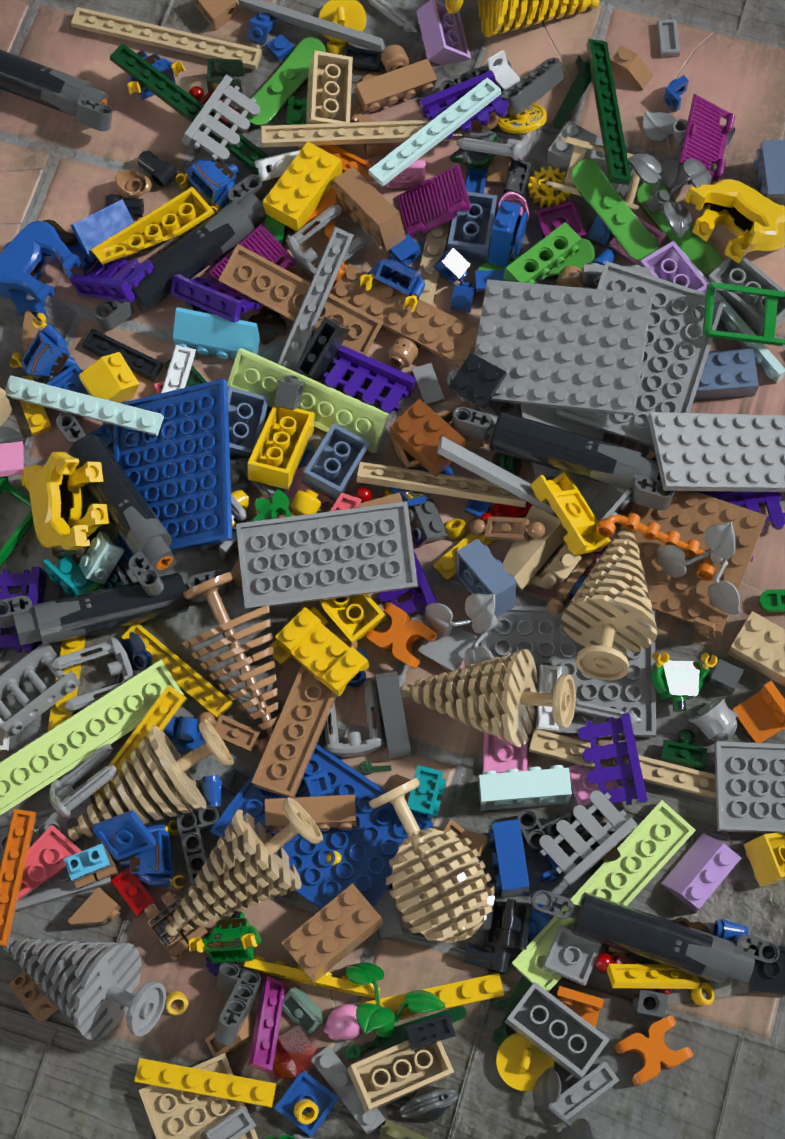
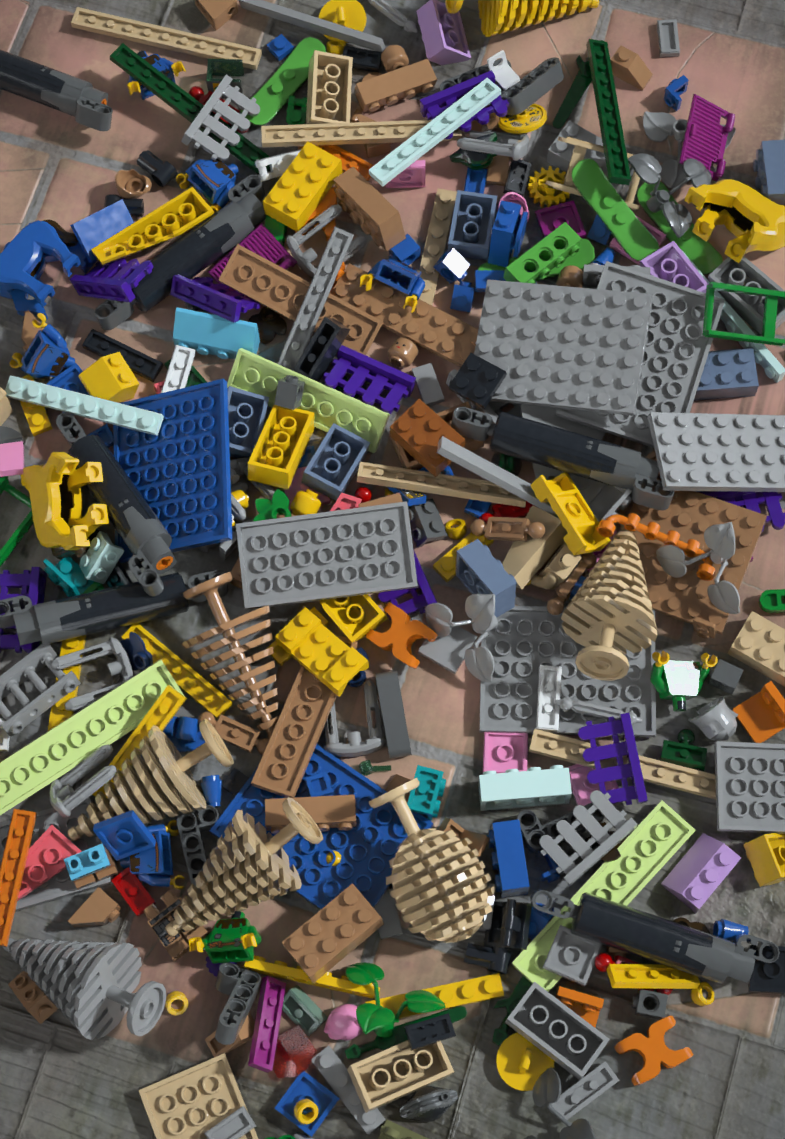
yellow plate [134,1058,277,1108] -> none
blue bracket [248,13,277,44] -> none
magenta window [397,164,471,239] -> none
tan plant [400,649,576,747] -> none

